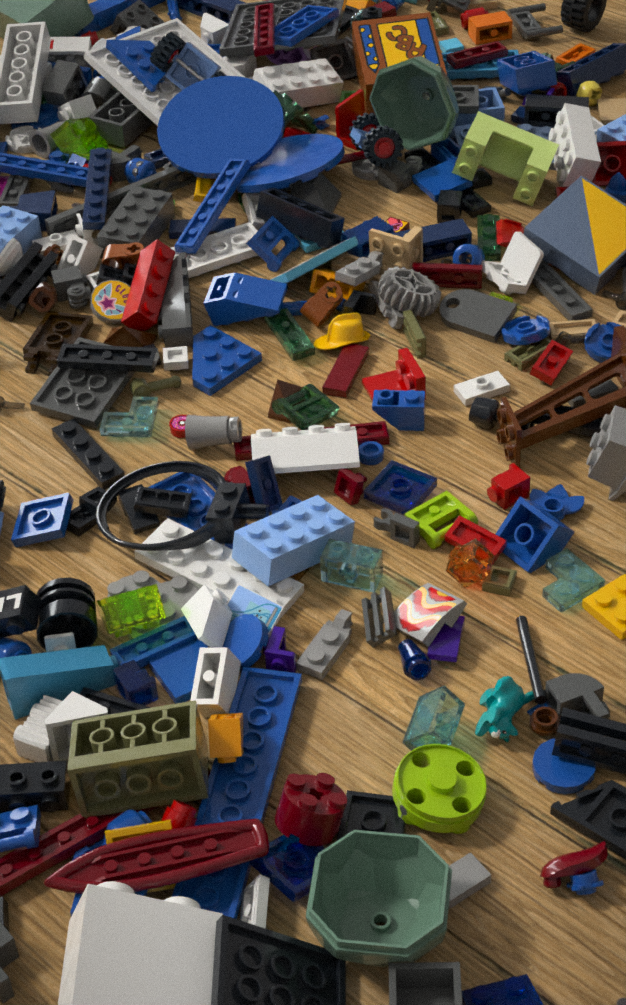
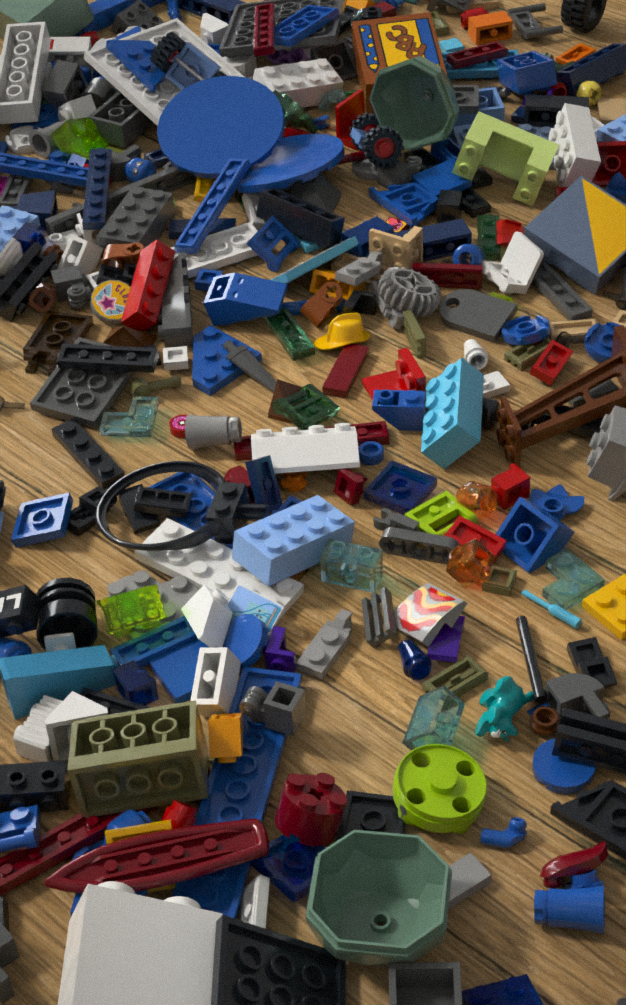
none -> clear blue brick [11,222,47,255]
none -> blue plate [194,269,223,292]
none -> dark grey bar [223,340,277,393]
none -> dark grey brick [239,681,306,736]
none -> orange plate [280,471,308,492]
none -> clear light blue arm [318,89,347,112]
none -> blue wing [368,182,439,228]
none -> dark grey beam [379,527,461,564]
none -> medium azure brick [421,357,484,469]
none -> olive tile [422,655,488,708]
none -> clear orange head [456,481,497,519]
none -> white cone [464,339,489,370]
none -> blue arm [480,817,528,849]
none -> medium azure piece [521,590,582,629]
none -> blue plant [534,885,605,935]
none -> black slope [566,637,617,688]

